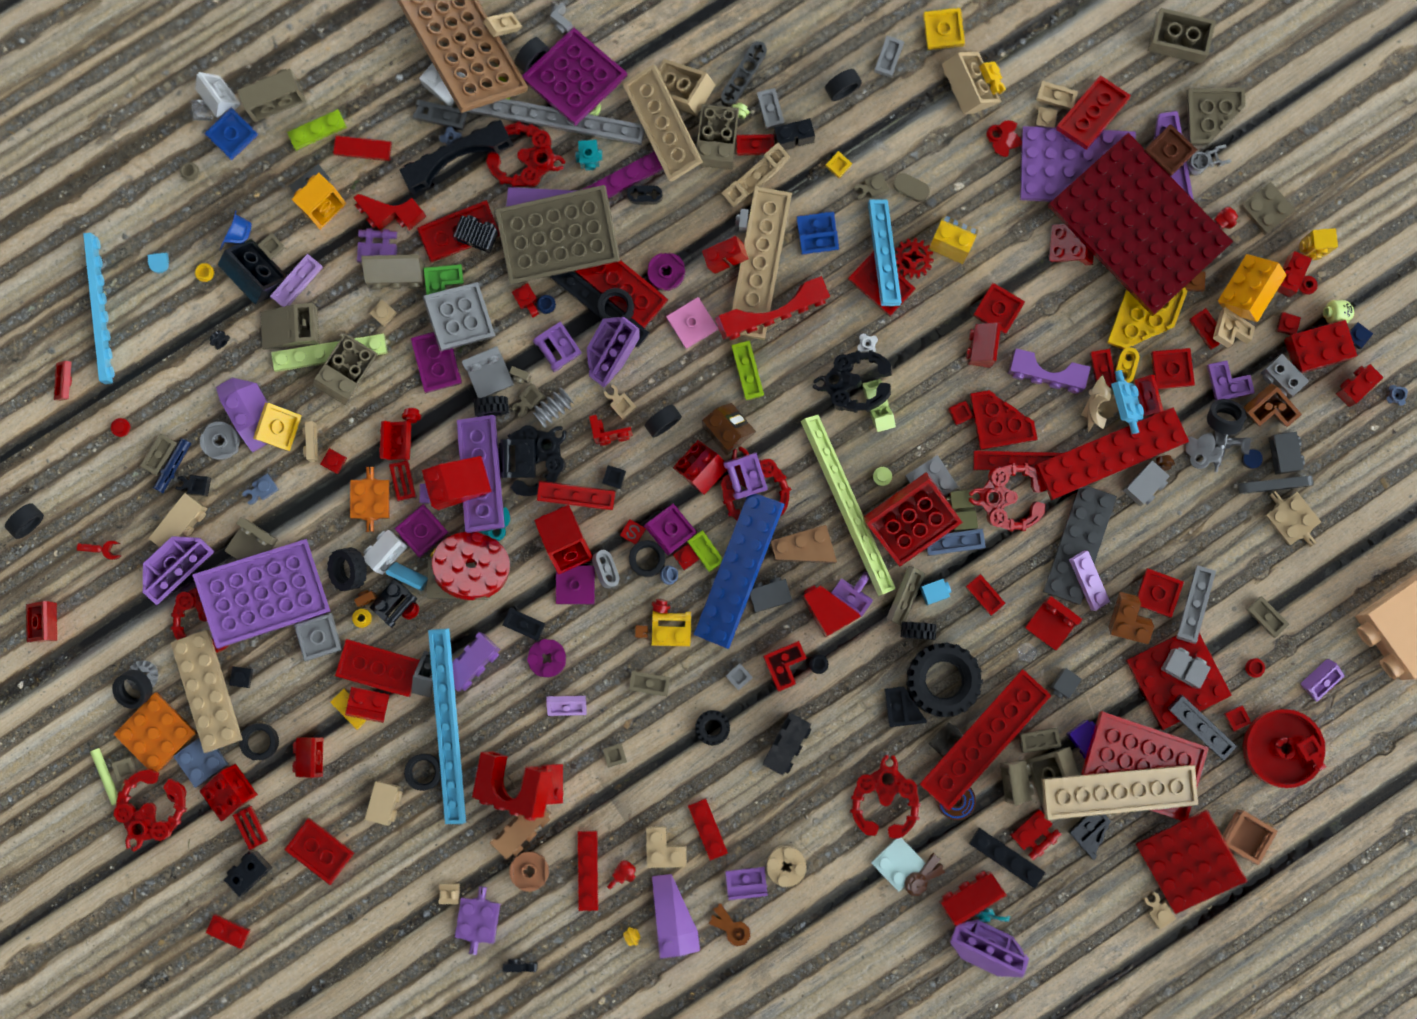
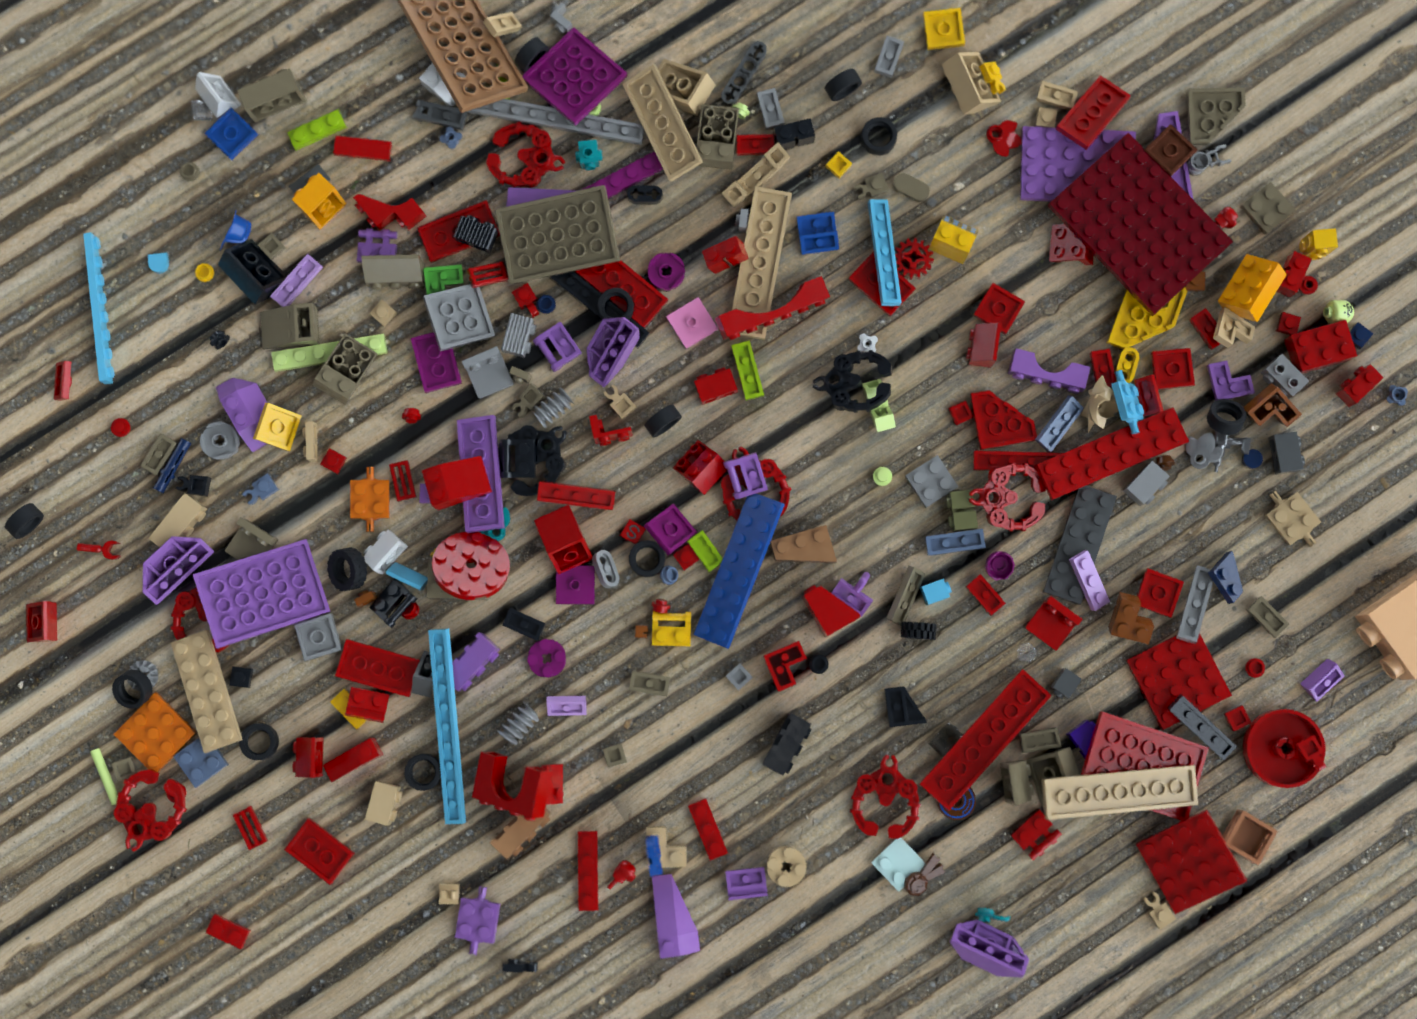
red bracket [200,764,258,822] -> none
black brick [223,851,273,897] -> none
yellow plate [352,609,372,628] -> none
red bracket [379,421,411,461] -> none
magenta plate [394,504,449,558] -> none
black arch [399,119,514,195] -> none
black tyre [473,396,509,417] -> none
nougat plate [509,851,549,892] -> none
black plate [602,465,626,490] -> none
yellow plate [623,927,641,946] -> none
black tyre [695,710,730,745] -> none
reddish brown slope [702,403,756,456] -> none
dark orange piece [709,903,751,946] -> none
dark grey brick [750,577,792,613] -> none
yellowish green plate [801,415,896,596] -> none
red slope [864,472,963,567] -> none
black tyre [906,642,983,717] -> none
red slope [939,870,1007,926] -> none
black plate [968,828,1046,889] -> none
black wing [1068,814,1111,860] -> none
dark tan brick [1147,8,1216,64] -> none
light grey piece [1161,647,1211,689] -> none
dark grey beam [1238,476,1314,494] -> none
none -> red slope [323,738,384,783]
none -> red tile [467,261,509,288]
none -> light grey piece [497,702,539,745]
none -> light grey brick [501,313,536,358]
none -> blue plate [646,835,663,876]
none -> red brick [694,367,738,405]
none -> black tyre [861,117,897,156]
none -> magenta hair [985,551,1015,581]
none -> sand blue plate [1035,396,1084,452]
none -> wing [1208,551,1243,604]

